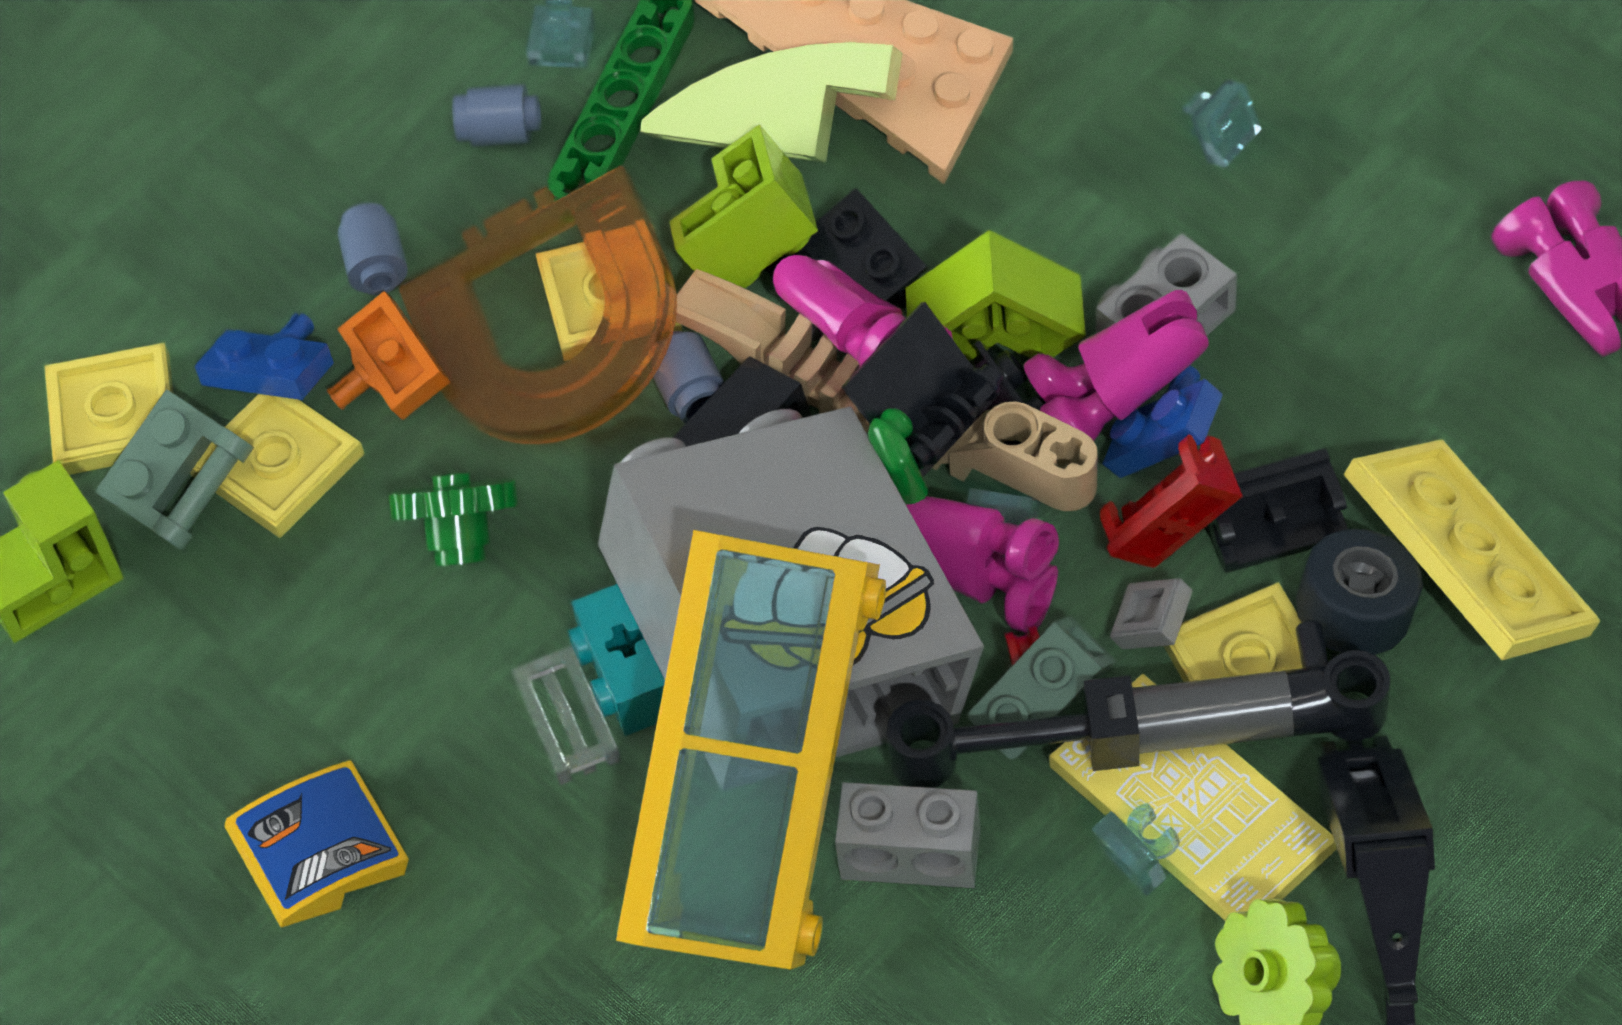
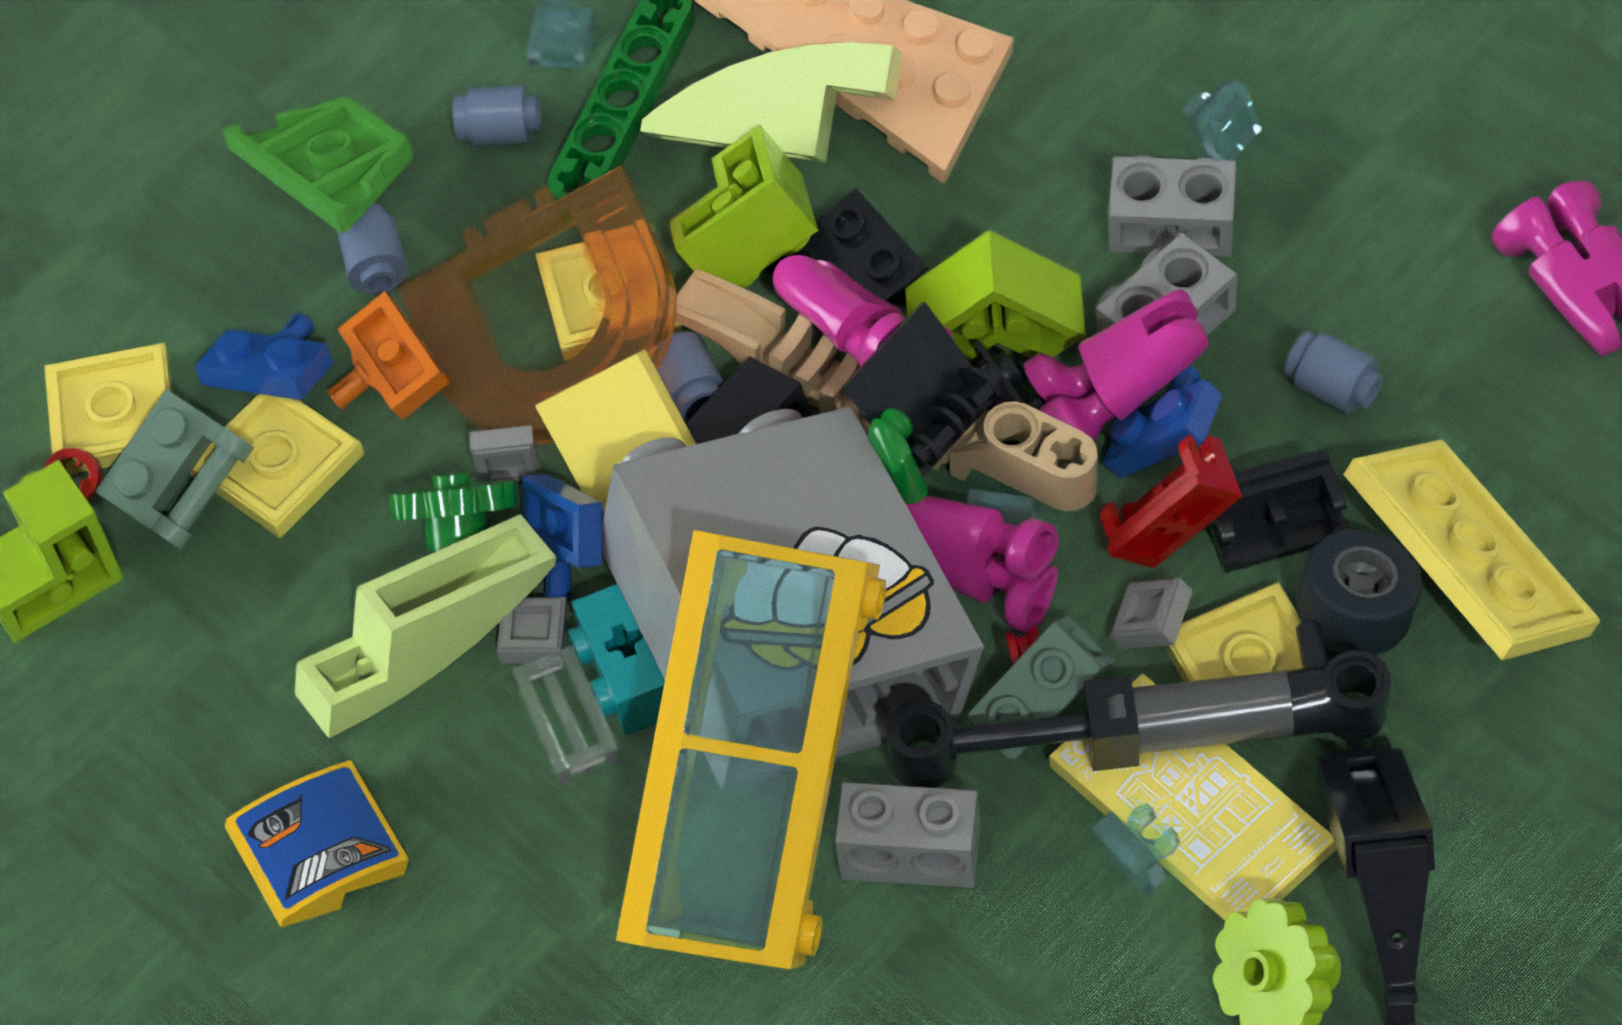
none -> red bush [44,448,103,501]
none -> bright green wing [222,96,414,234]
none -> yellowish green slope [295,514,556,738]
none -> light grey tile [469,425,541,481]
none -> light grey tile [497,597,569,664]
none -> blue plate [523,474,604,598]
none -> light yellow tile [535,349,696,511]
none -> light grey brick [1108,155,1236,257]
none -> sand blue brick [1284,330,1383,415]

